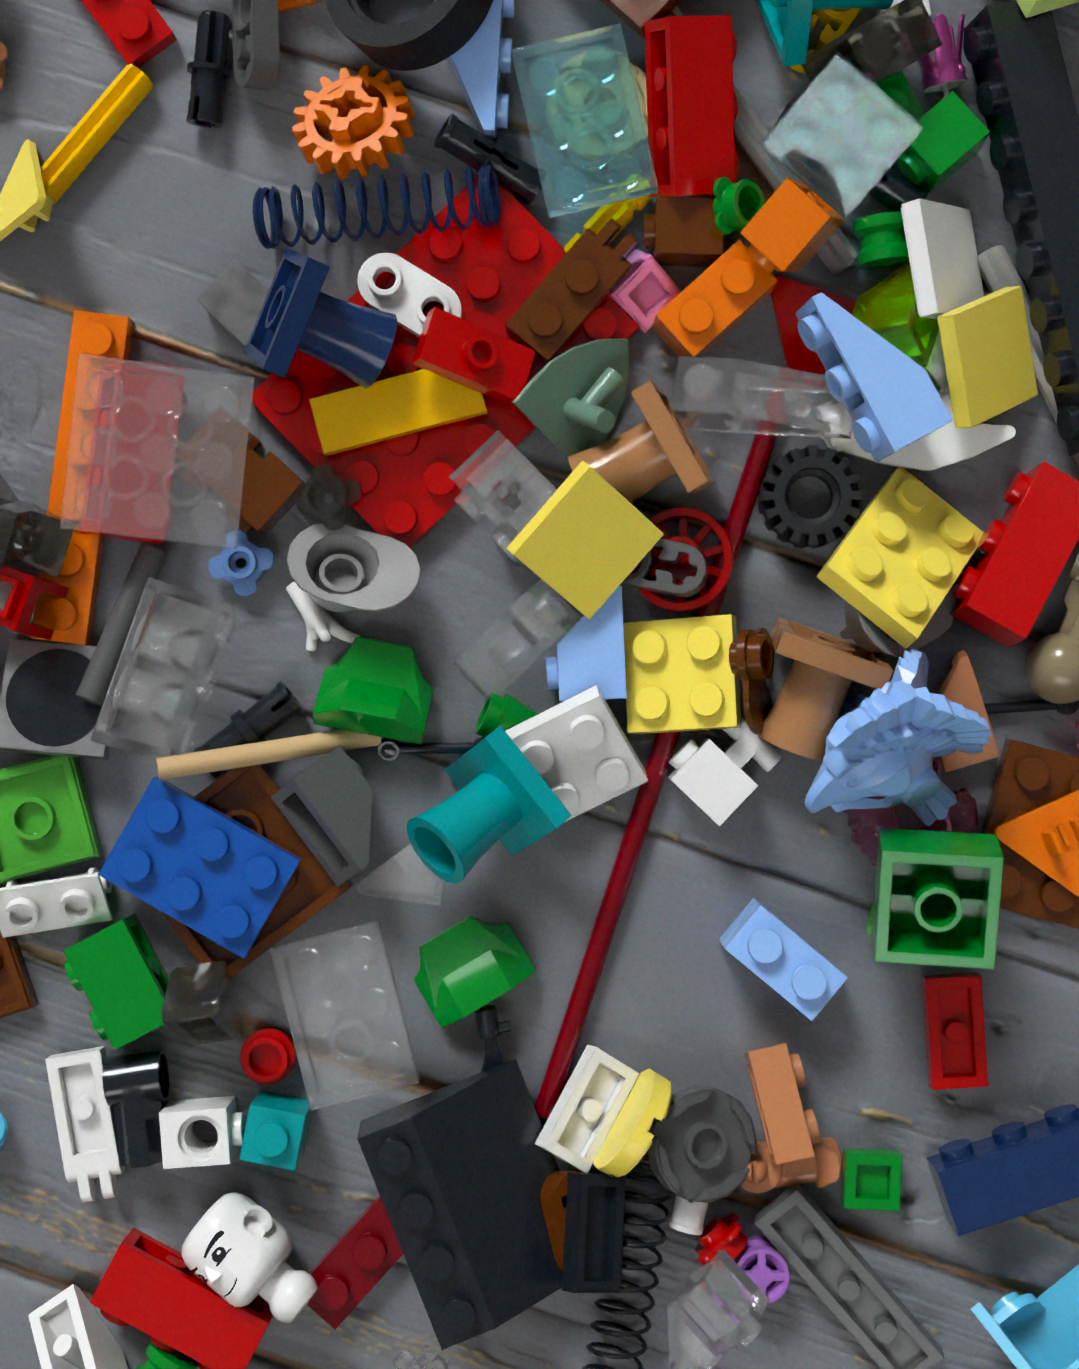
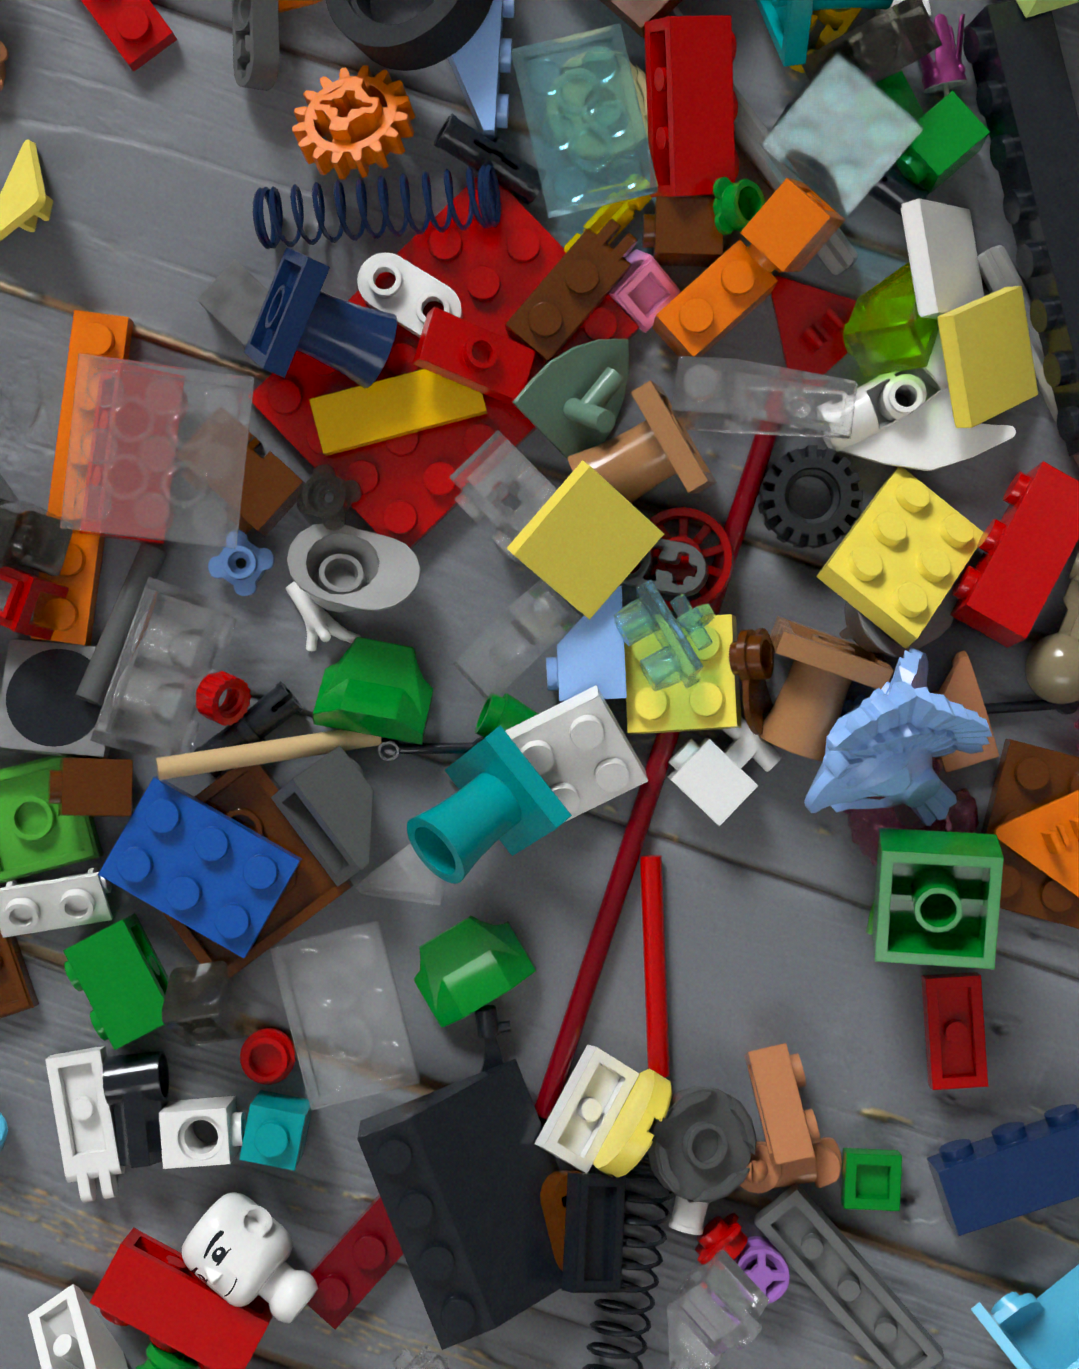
yellow axle [40,64,153,205] -> none
black axle [186,10,231,128] -> none
light blue brick [719,897,848,1021] -> none
light blue slope [795,292,953,463] -> none
green wheel [852,212,909,270] -> none
none -> reddish brown brick [48,758,133,817]
none -> red axle [196,671,251,726]
none -> clear light blue hips [614,580,716,691]
none -> red bar [640,855,670,1078]

